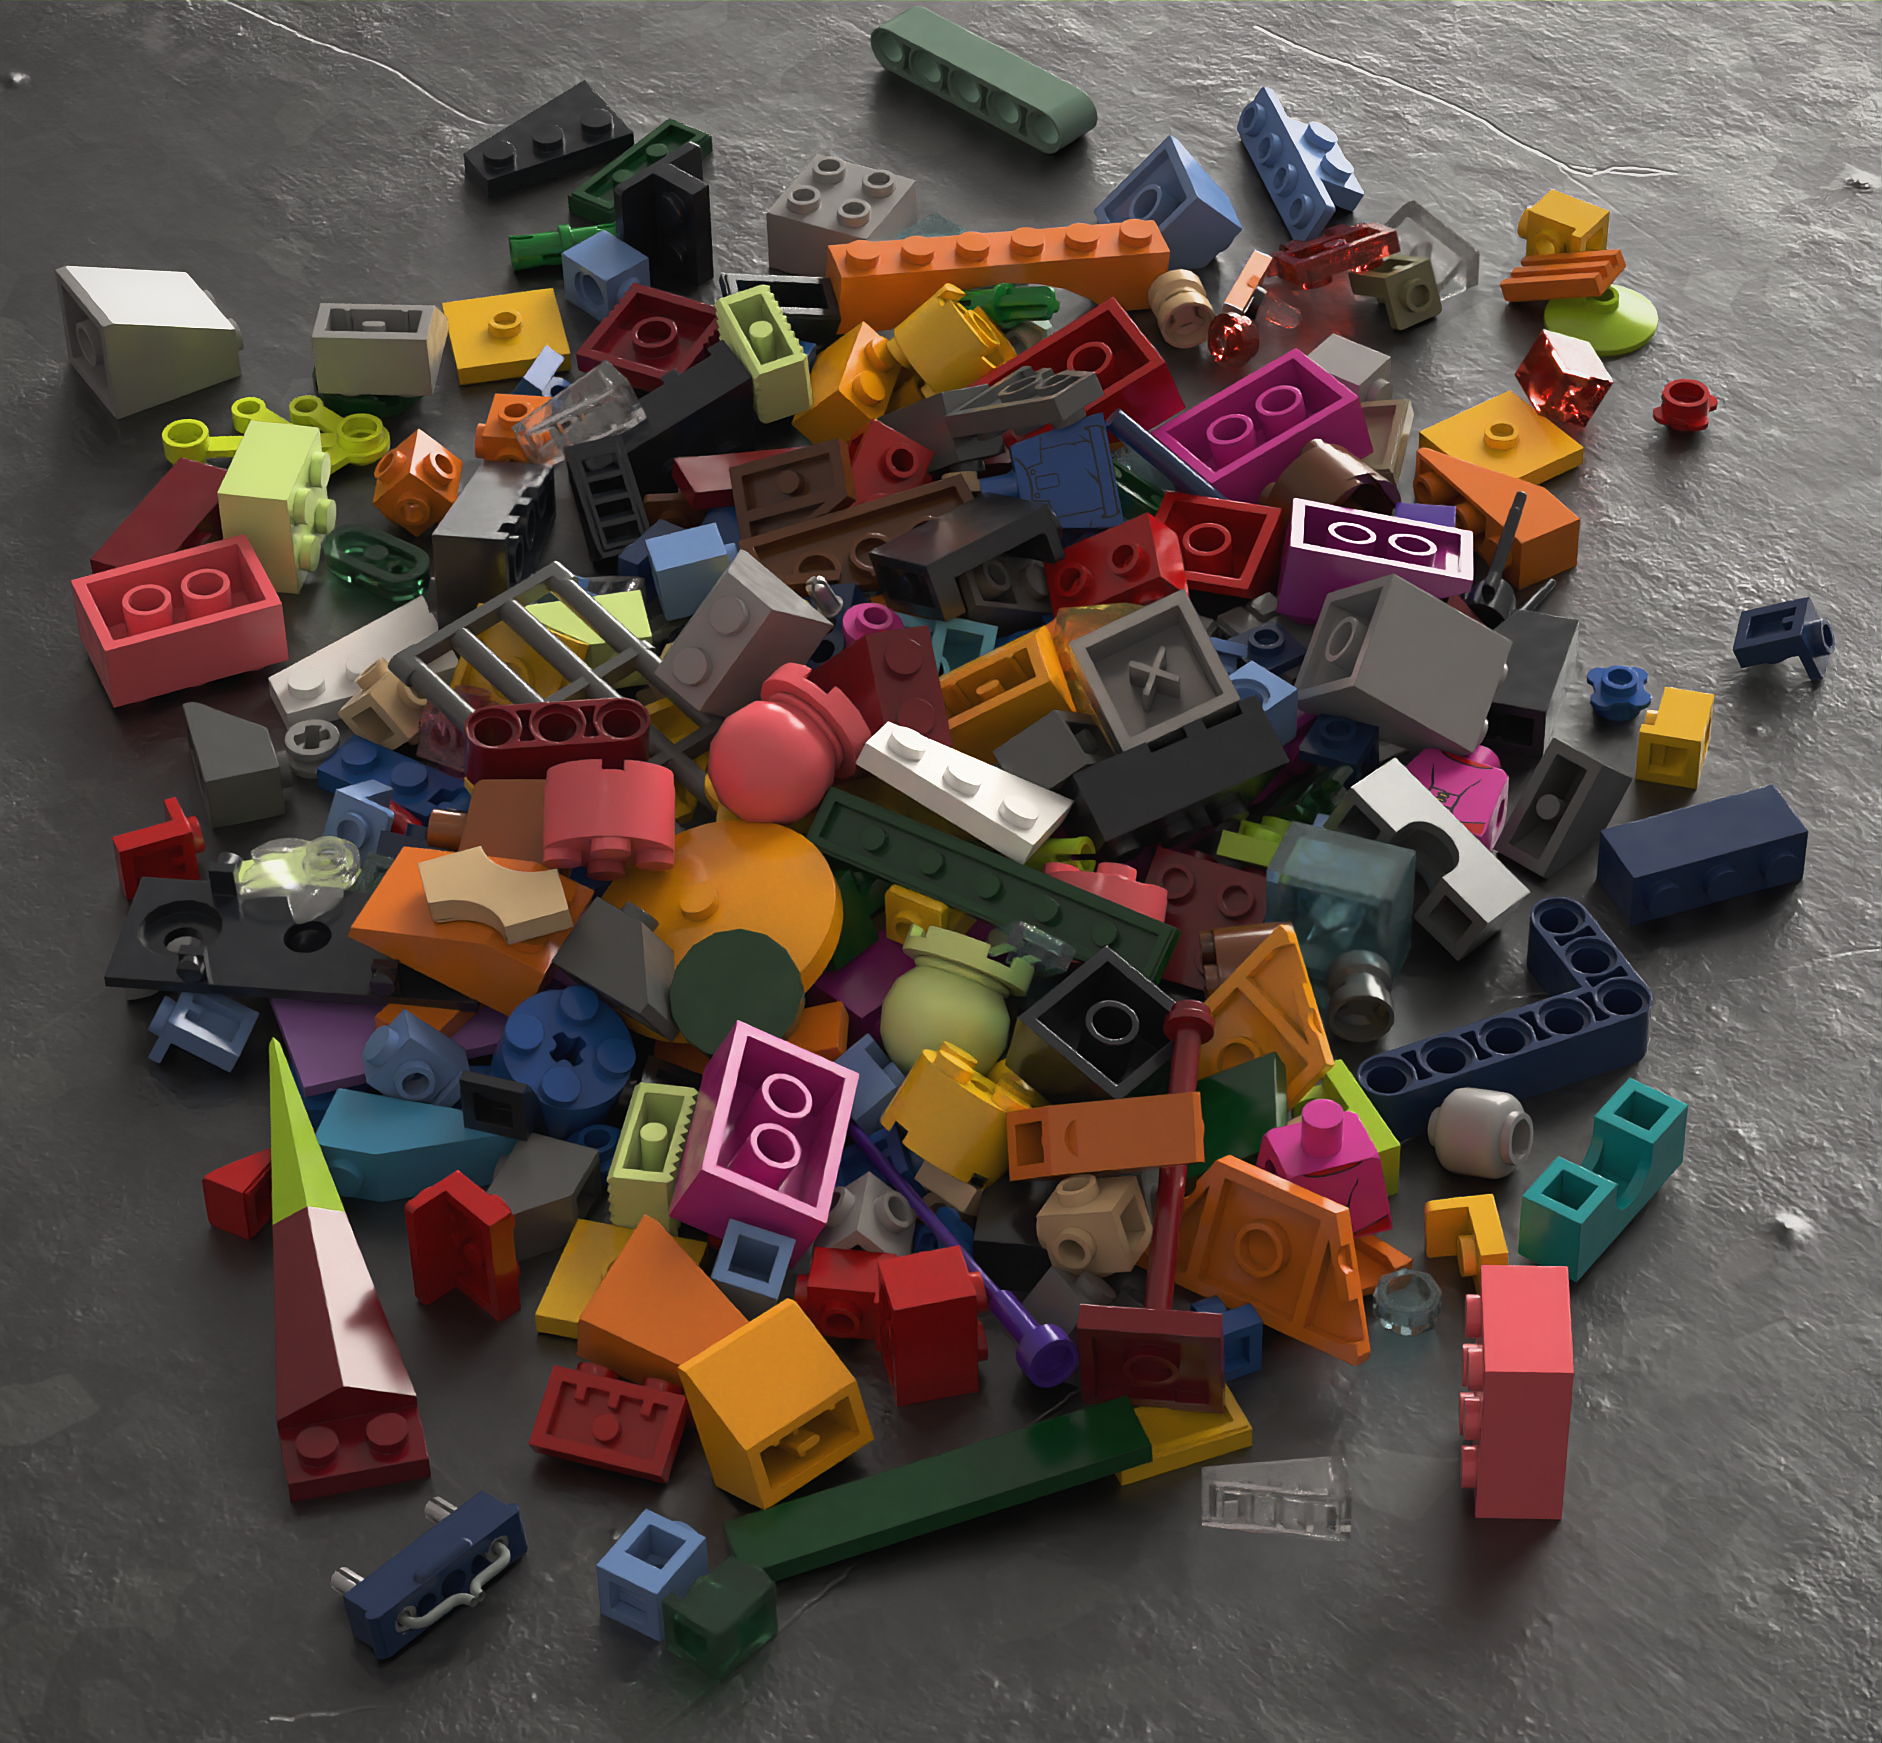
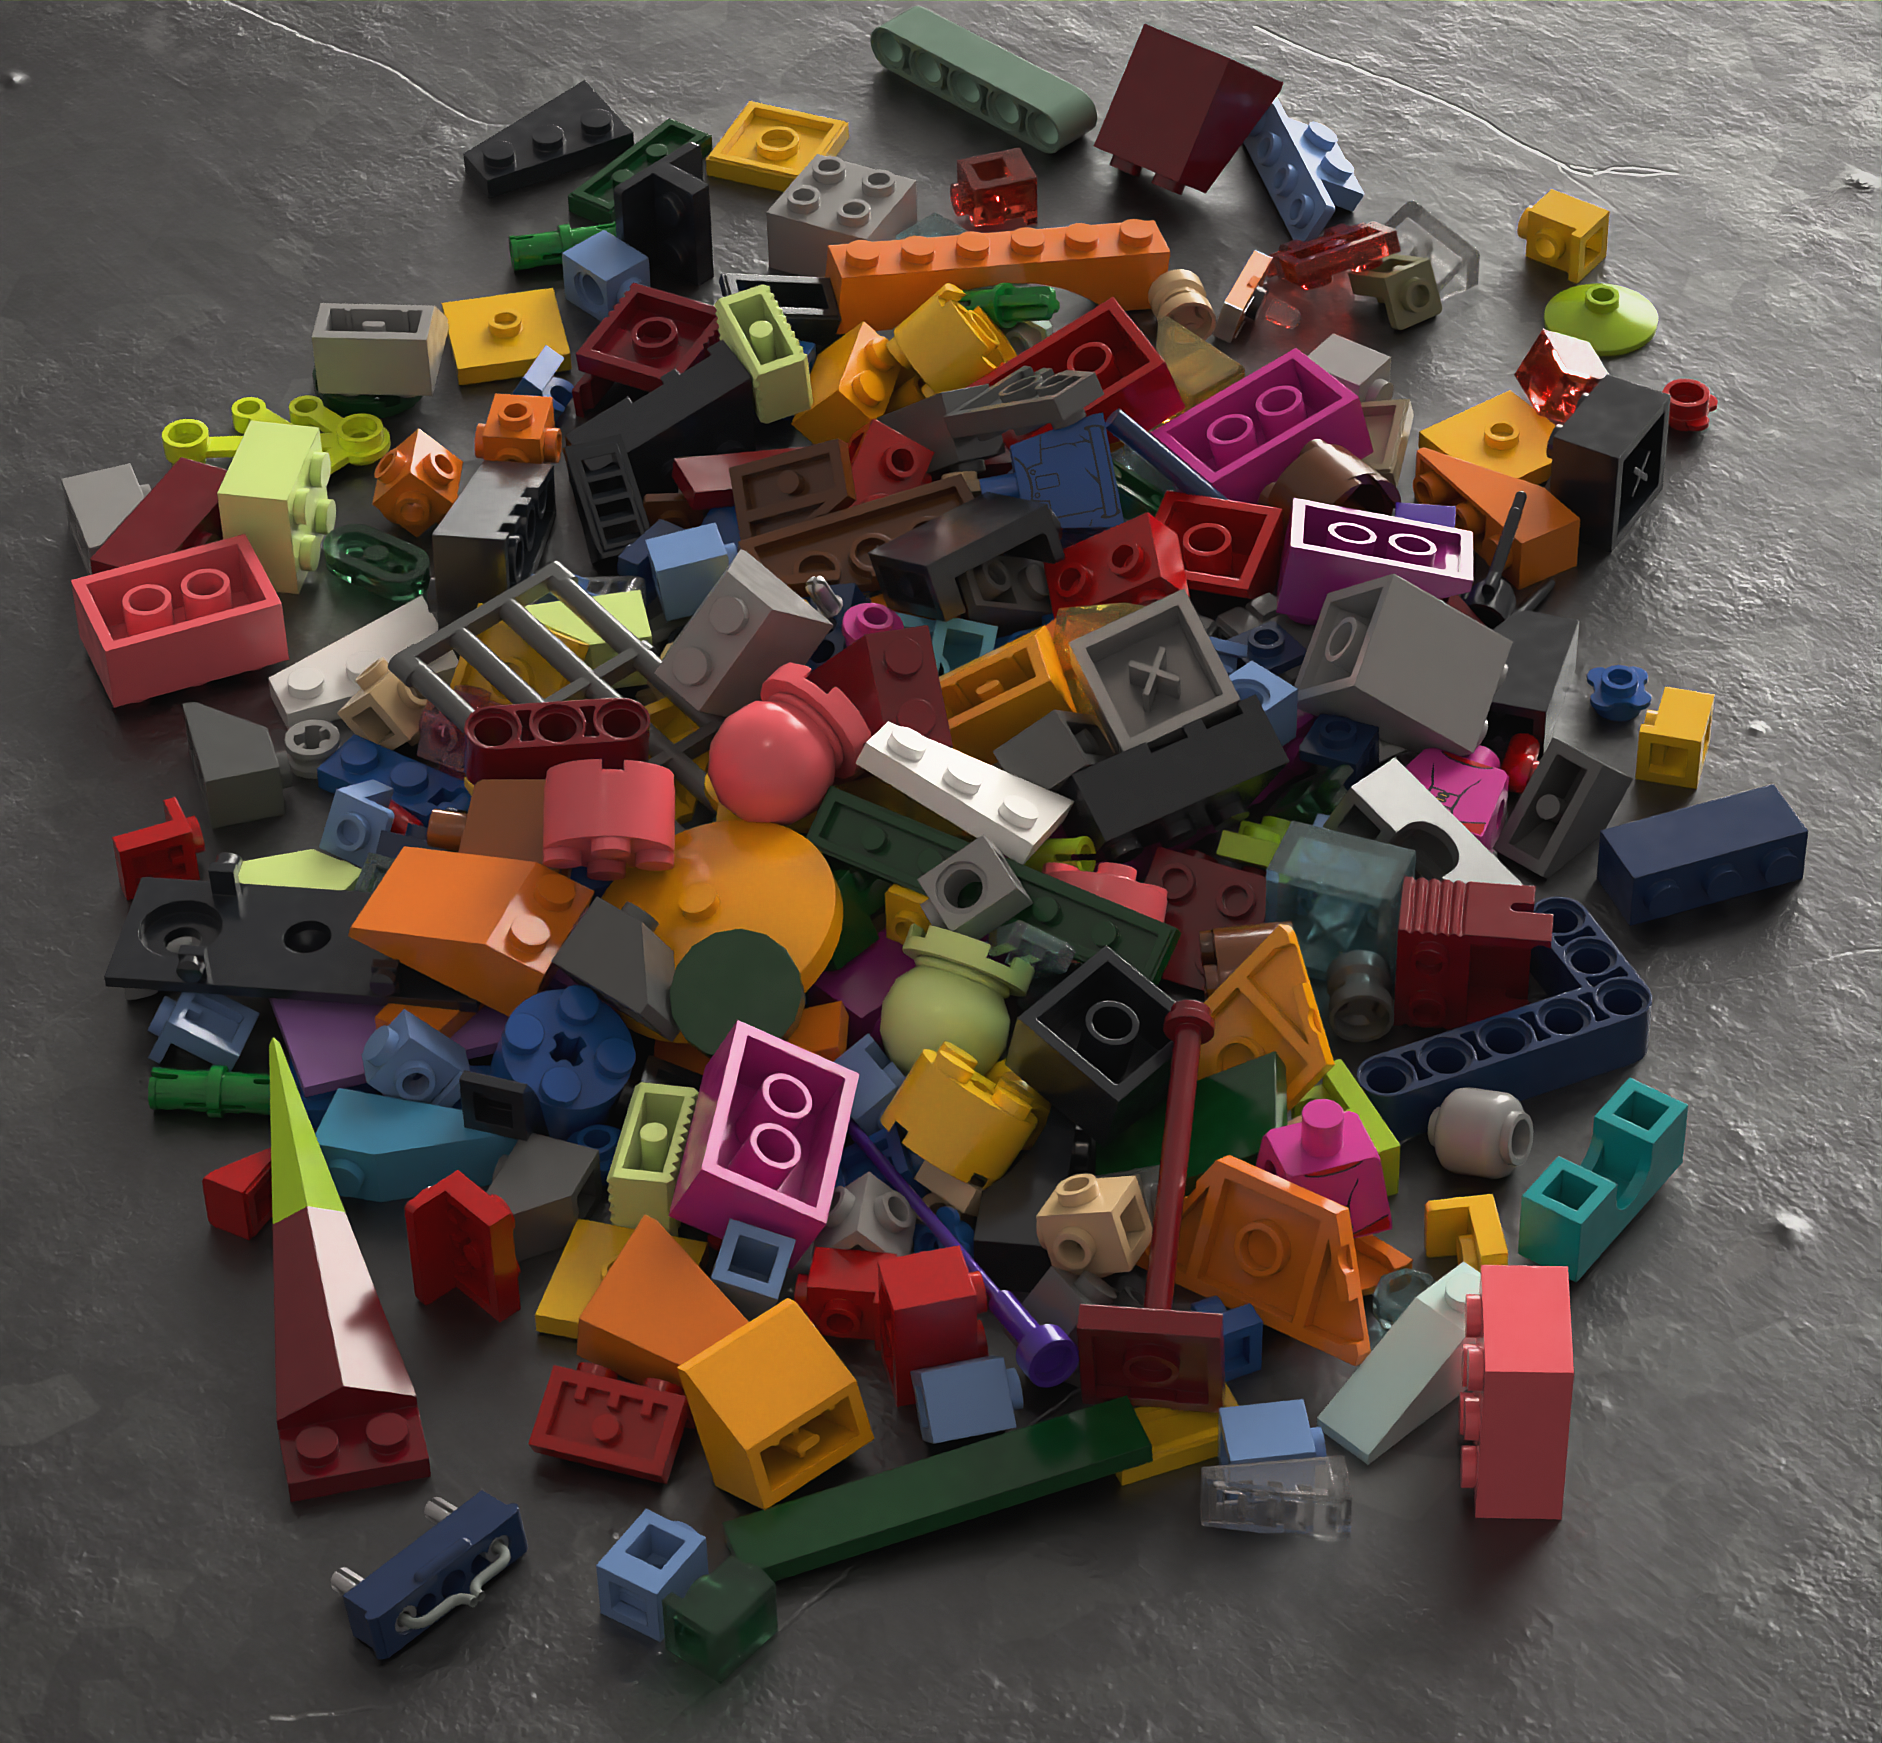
light grey slope [55,266,244,420] -> none
clear plate [238,836,361,924] -> none
tan tile [417,846,574,945] -> none
clear slope [511,360,647,465] -> none
orange slope [1006,1092,1205,1181] -> none
medium blue slope [1094,135,1243,271] -> none
clear red plate [1207,312,1260,370] -> none
orange tile [1499,249,1626,302] -> none
dark blue bracket [1733,596,1835,681] -> none
none -> light grey slope [61,463,151,576]
none -> green pin [148,1065,270,1119]
none -> yellow tile [706,101,849,192]
none -> medium blue brick [910,1355,1023,1444]
none -> light grey brick [917,835,1033,940]
none -> clear red brick [950,148,1038,227]
none -> dark red slope [1094,24,1284,196]
none -> clear yellow slope [1156,316,1245,424]
none -> medium blue brick [1218,1399,1327,1509]
none -> light aqua slope [1317,1261,1480,1465]
none -> dark red piece [1393,876,1554,1030]
none -> red arm [1501,733,1540,795]
none -> black brick [1545,374,1671,553]

